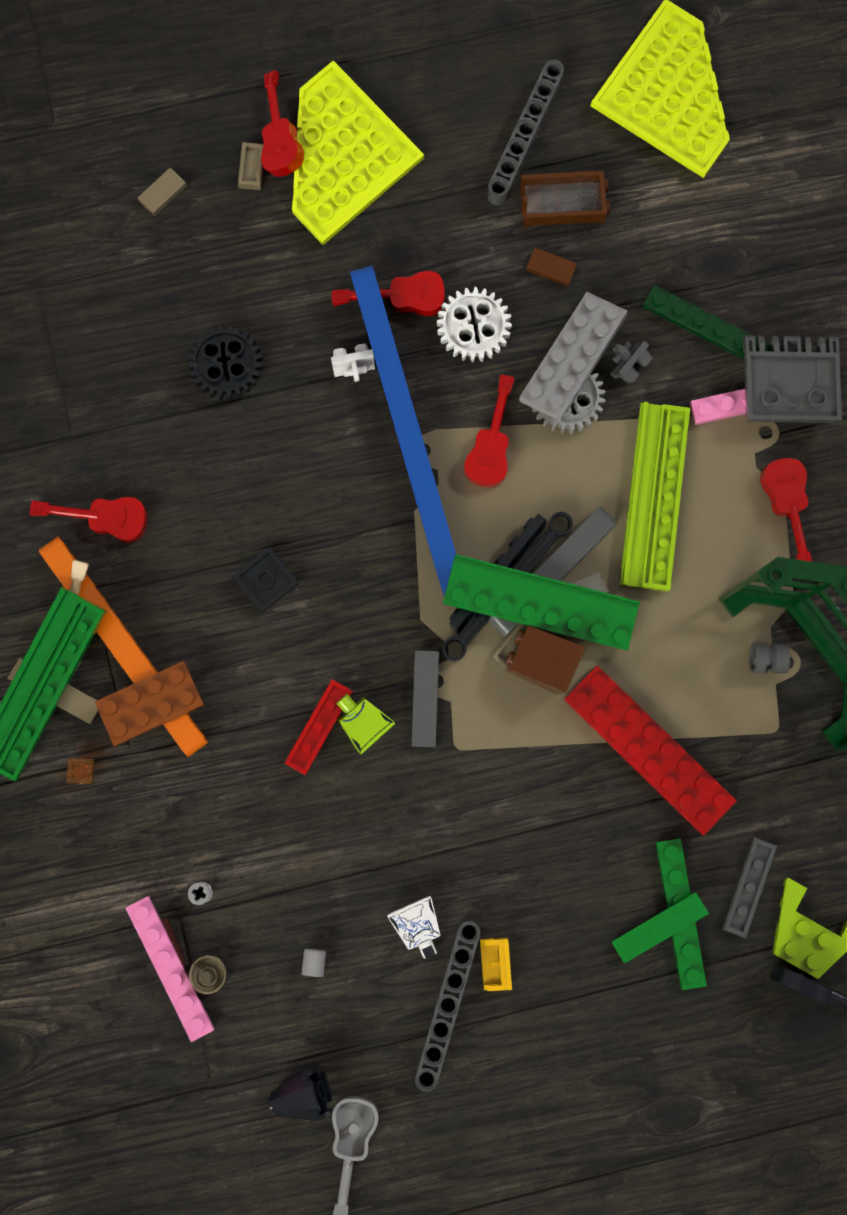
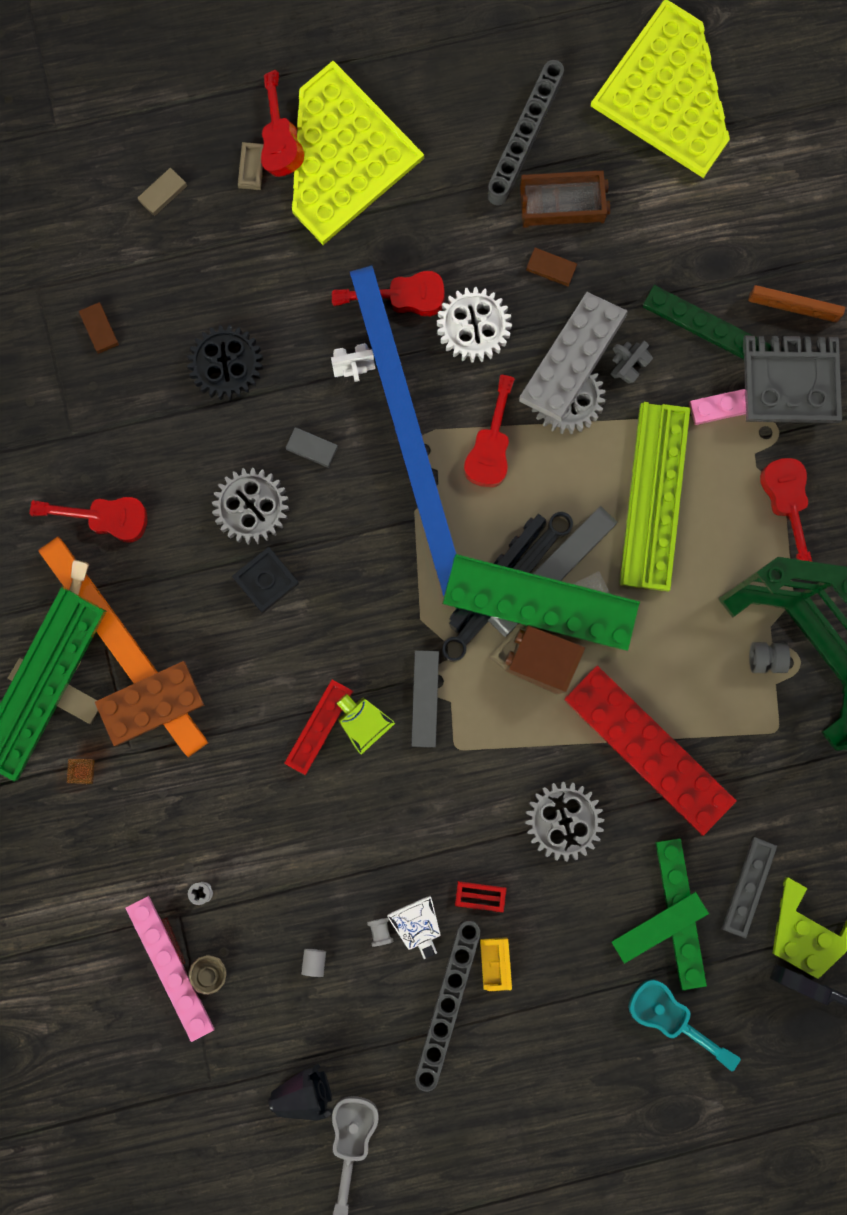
none -> reddish brown tile [79,302,119,354]
none -> light grey gear [212,468,289,545]
none -> dark grey tile [286,427,338,468]
none -> light grey bush [367,917,394,947]
none -> red tile [455,881,506,912]
none -> light grey gear [525,782,604,861]
none -> teal piece [628,979,741,1071]
none -> dark orange tile [748,285,845,322]

